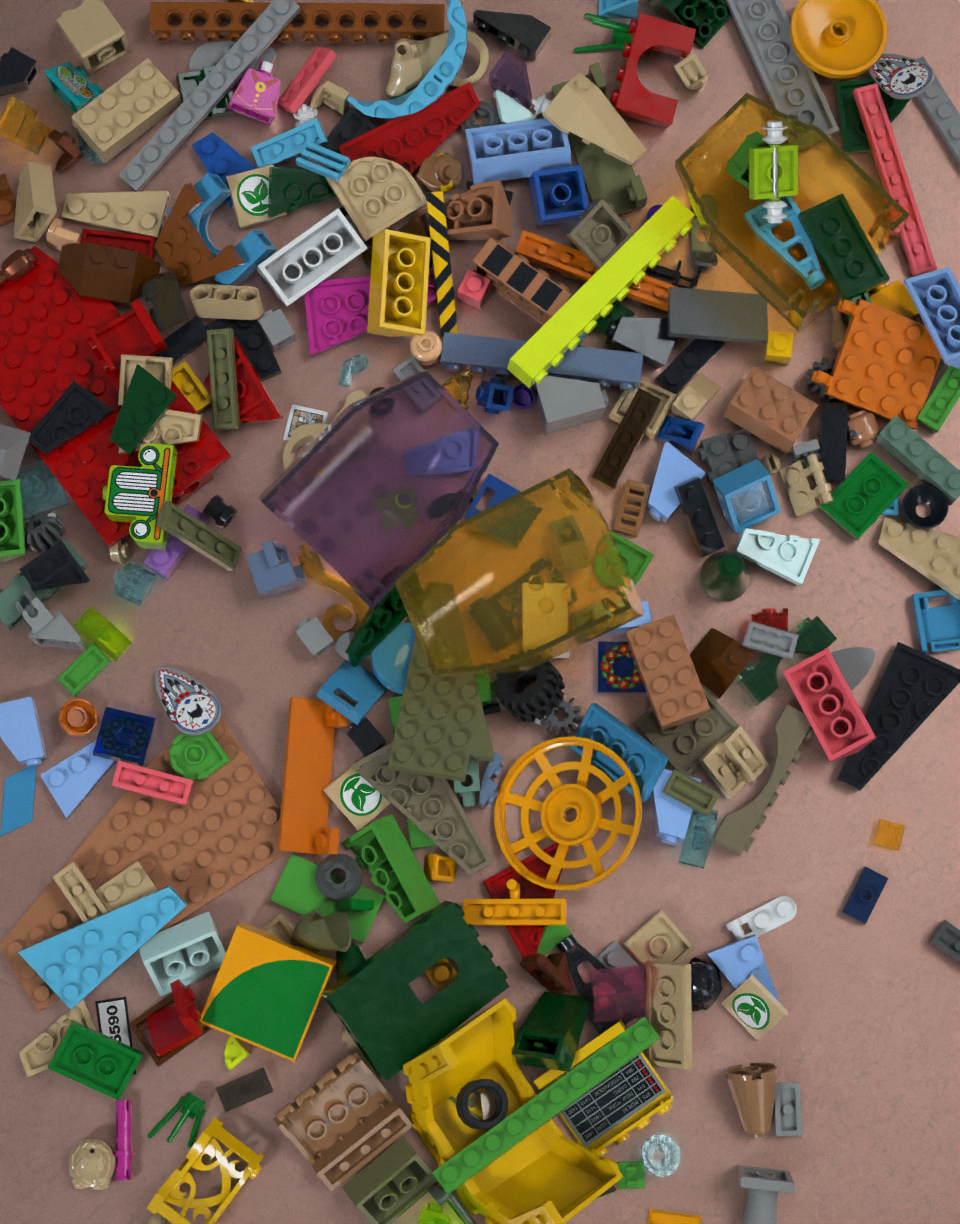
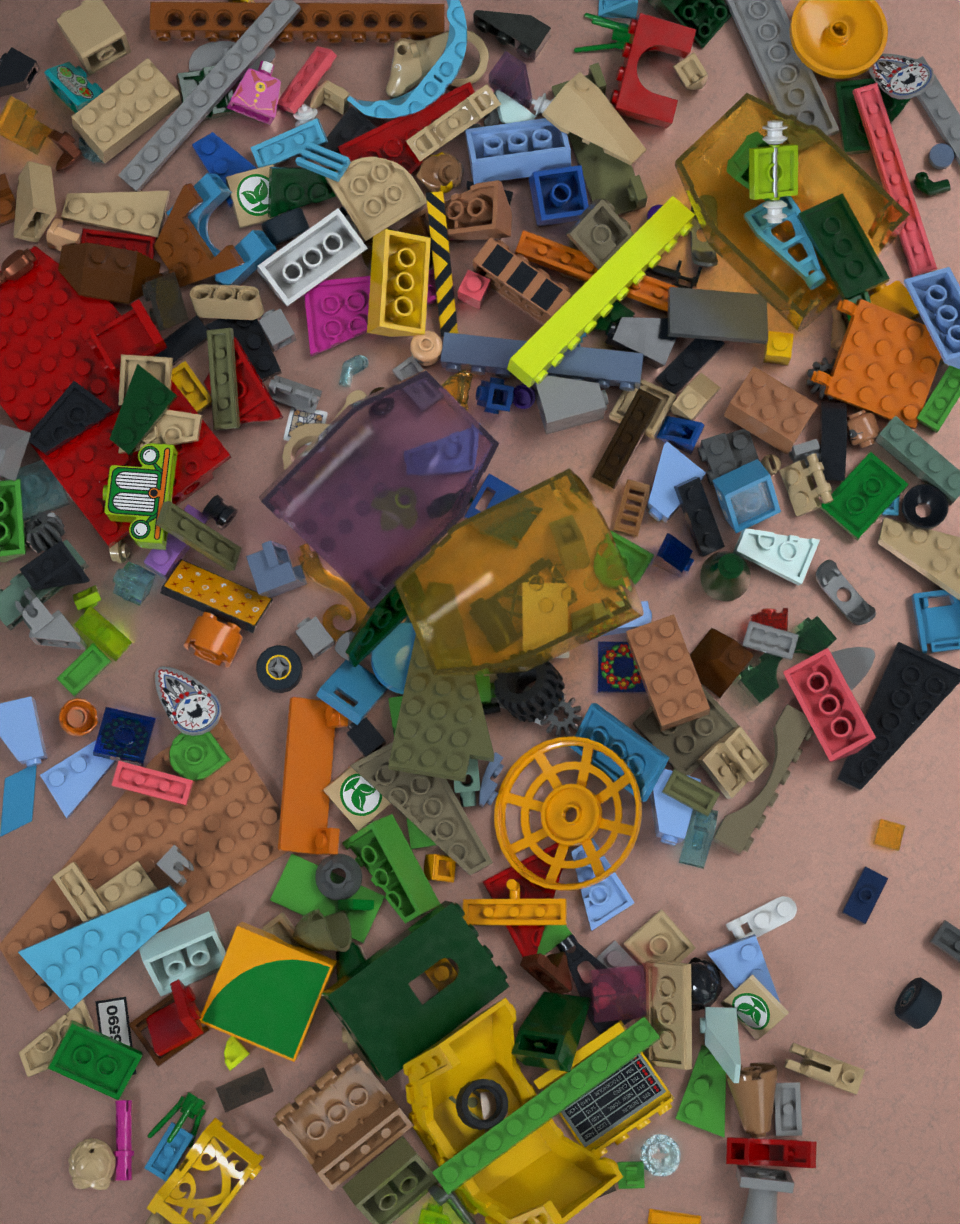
none -> lime plate [73,585,101,611]
none -> dark azure plate [144,1122,195,1181]
none -> light grey hinge [157,845,194,887]
none -> light orange tile [160,559,273,633]
none -> orange brick [184,612,243,667]
none -> black wheel [256,645,303,693]
none -> black wheel [261,208,310,246]
none -> light grey hinge [269,375,322,414]
none -> tan slope [406,84,501,161]
none -> light blue wing [571,838,635,931]
none -> clear blue slope [653,533,694,577]
none -> bright green wing [675,1045,726,1138]
none -> light aqua slope [699,1007,741,1083]
none -> red arch [726,1137,817,1168]
none -> tan plate [784,1043,865,1095]
none -> dark grey piece [816,560,877,625]
none -> black wheel [895,977,942,1029]
none -> dark green arm [914,172,951,196]
none -> sand blue tile [928,143,954,170]

